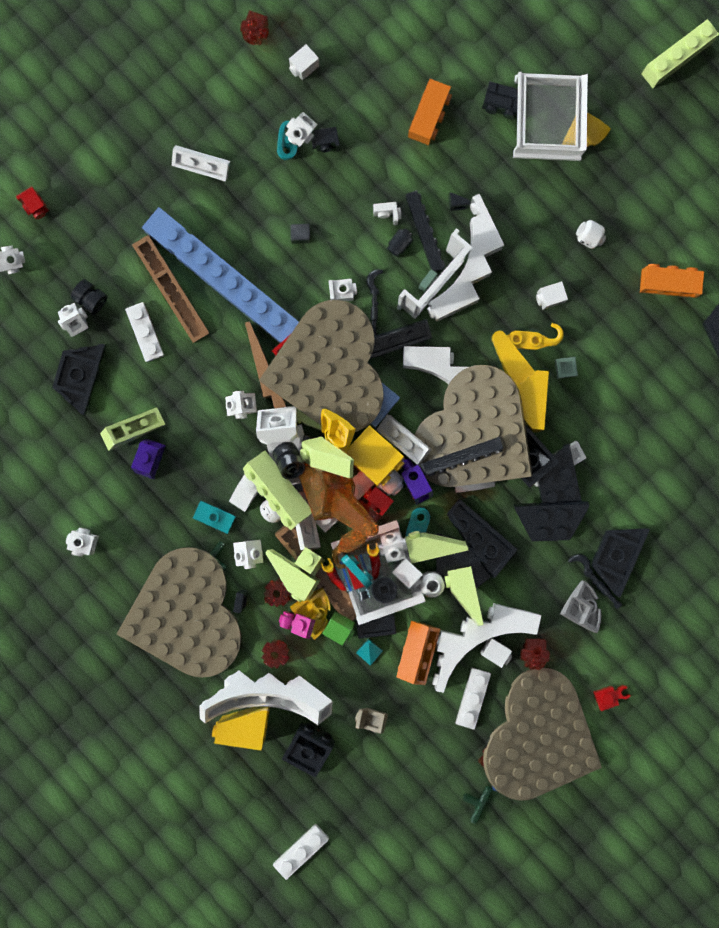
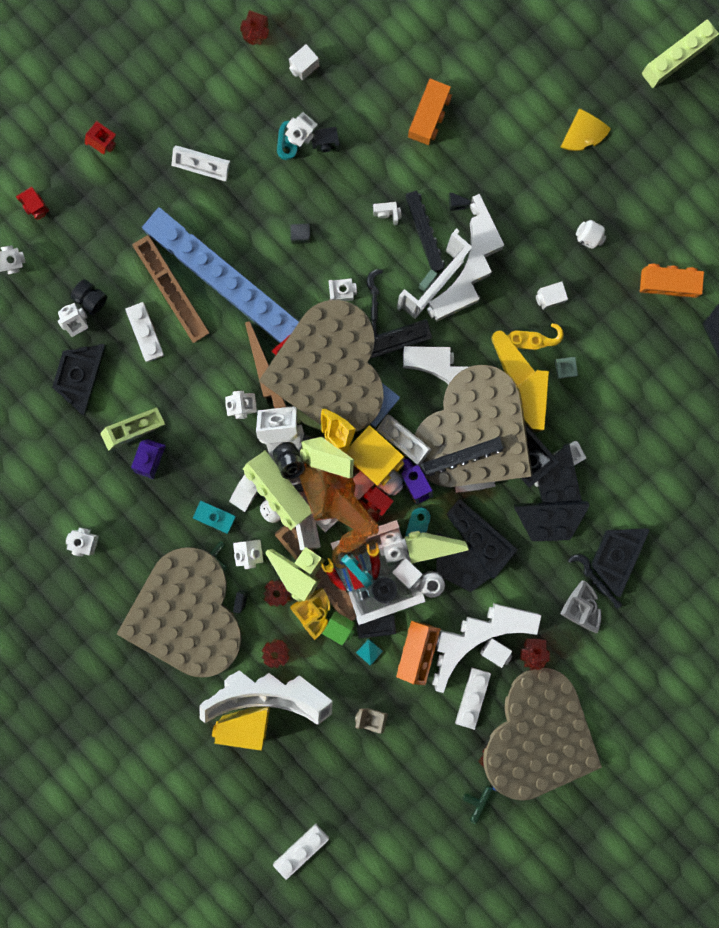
dark pink plate [279,611,315,639] -> none
black plate [282,722,335,778] -> none
black brick [386,228,414,258] -> none
yellowish green slope [444,567,484,626] -> none
black brick [482,81,518,119] -> none
piece [513,72,588,161] -> none
red plate [593,685,630,711] -> none
none -> red brick [84,121,116,155]

